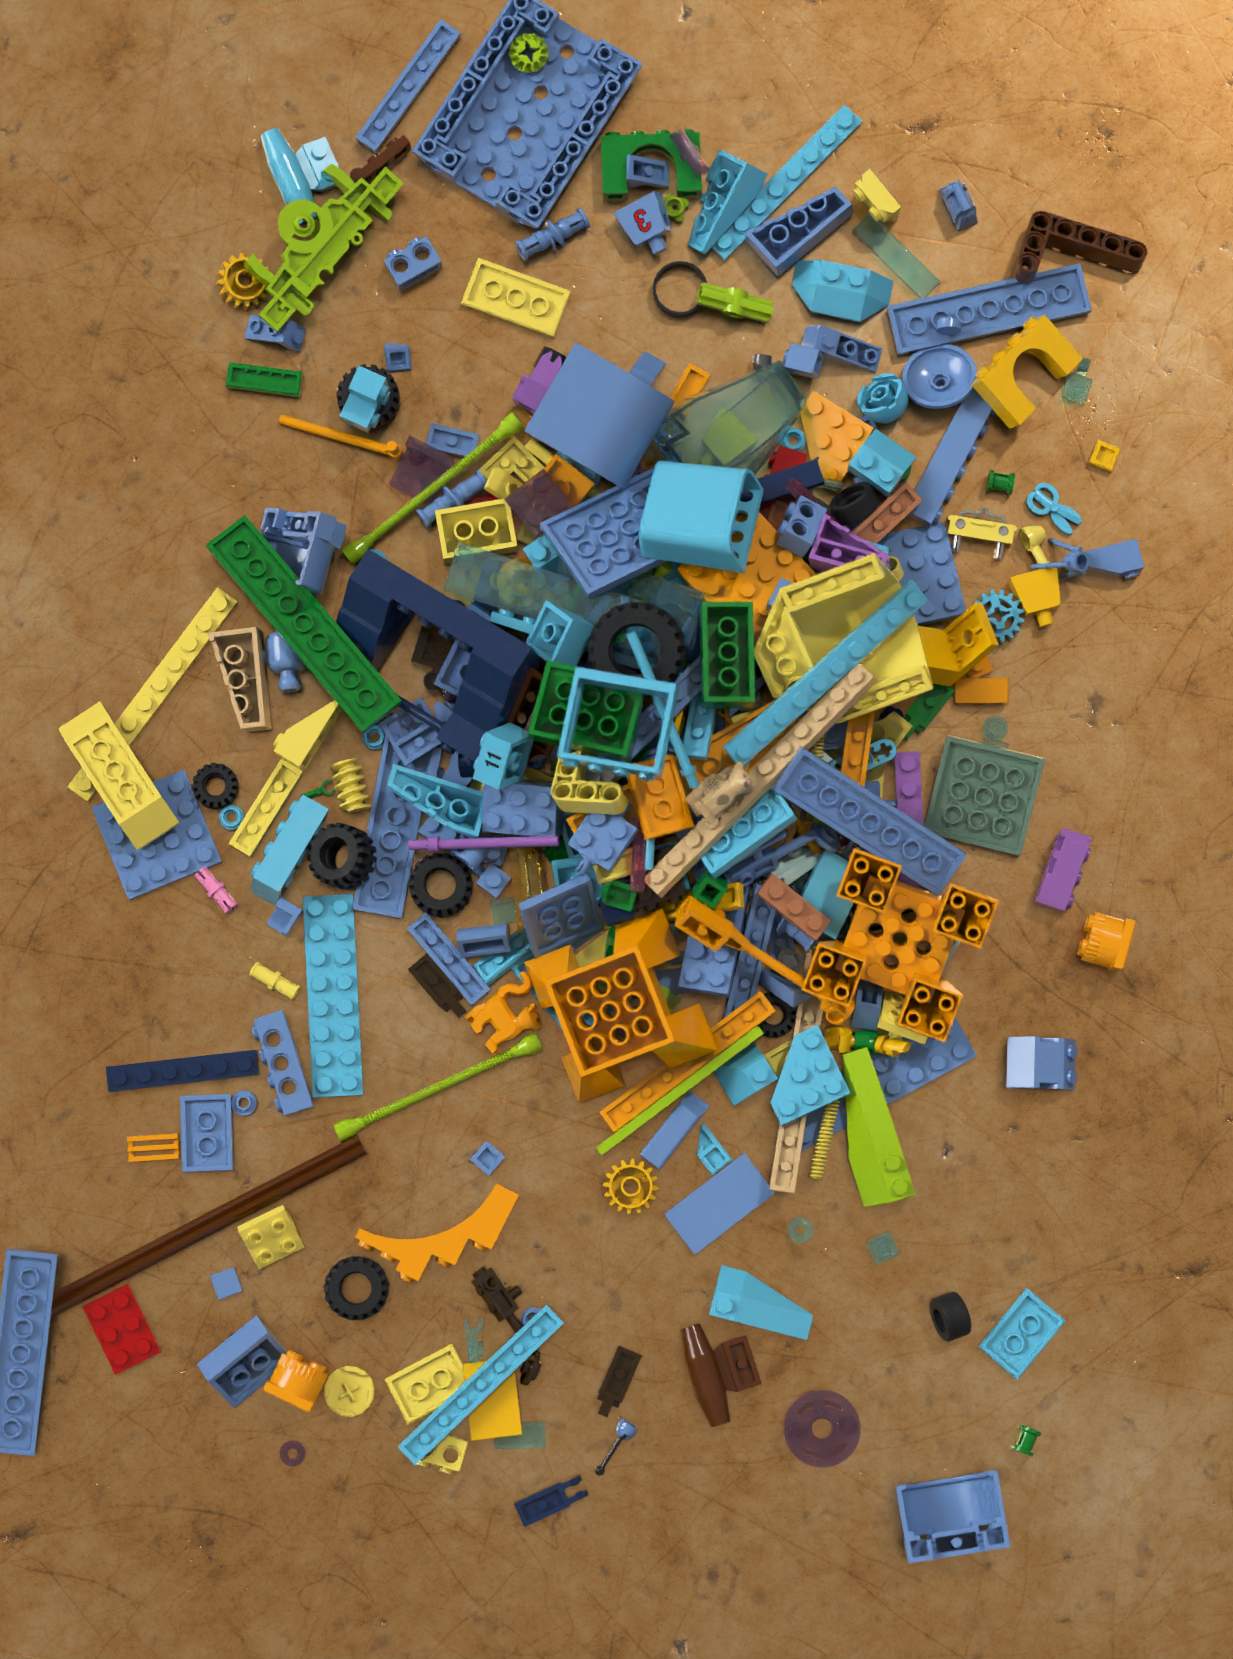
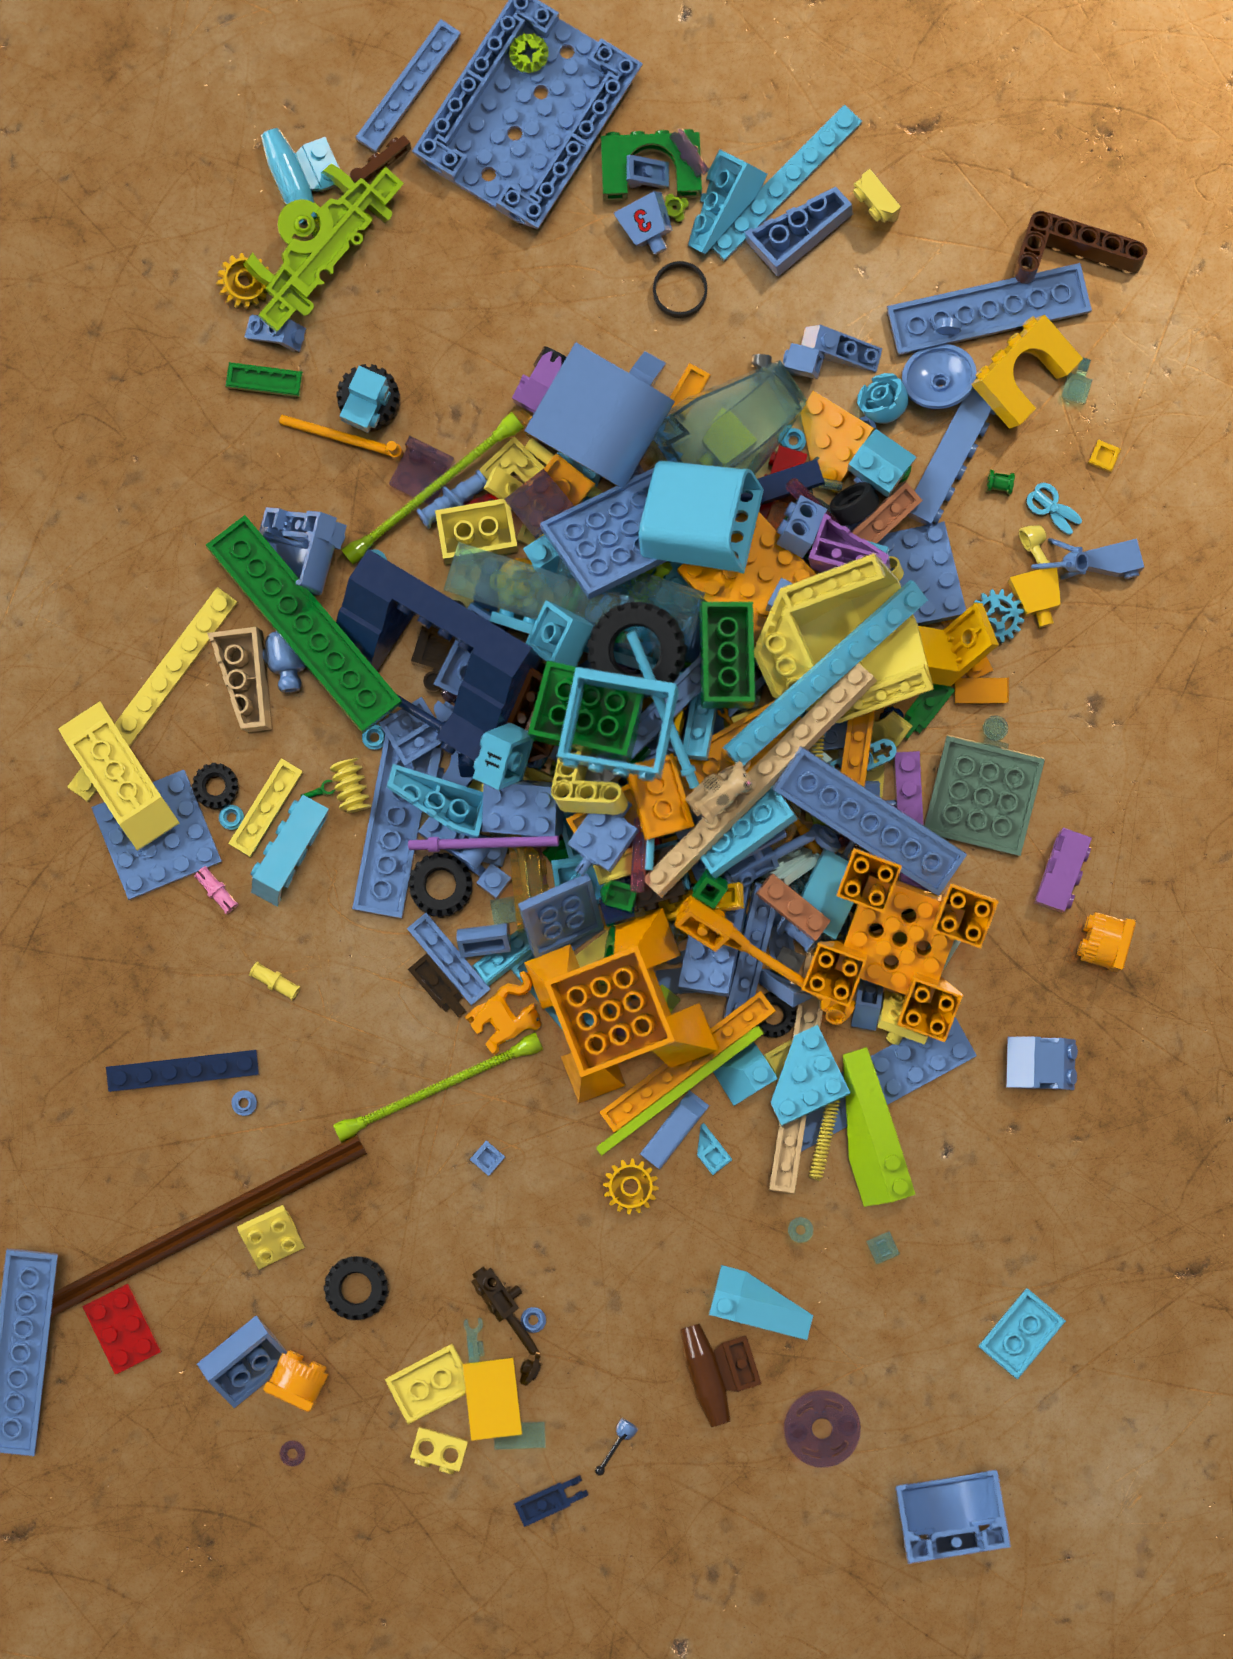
light orange tile [127,1133,180,1162] -> none
medium blue plate [180,1094,234,1172] -> none
medium blue tile [210,1267,243,1300] -> none
medium blue brick [251,1010,315,1116] -> none
medium blue panel [267,897,303,937] -> none
light yellow slope [273,700,342,772] -> none
medium azure plate [303,894,364,1098] -> none
black tyre [307,823,377,889] -> none
light yellow tile [324,1366,375,1417] -> none
light orange arch [355,1184,520,1283] -> none
medium blue brick [384,236,443,291] -> none
medium blue slope [384,343,412,372] -> none
medium azure plate [397,1304,564,1465] -> none
medium blue plate [425,423,480,458] -> none
light yellow tile [461,258,571,338] -> none
medium blue piece [515,208,590,261] -> none
dark brown hinge [597,1346,642,1417] -> none
medium blue tile [664,1153,775,1255] -> none
lime piece [696,282,774,323] -> none
medium azure wedge [792,260,894,322] -> none
yellow piece [824,1026,912,1057] -> none
clear light blue tile [852,213,940,299] -> none
black tyre [930,1291,972,1342] -> none
medium blue piece [940,180,978,230] -> none
light yellow piece [947,507,1017,560] -> none
green bush [1011,1425,1041,1457] -> none

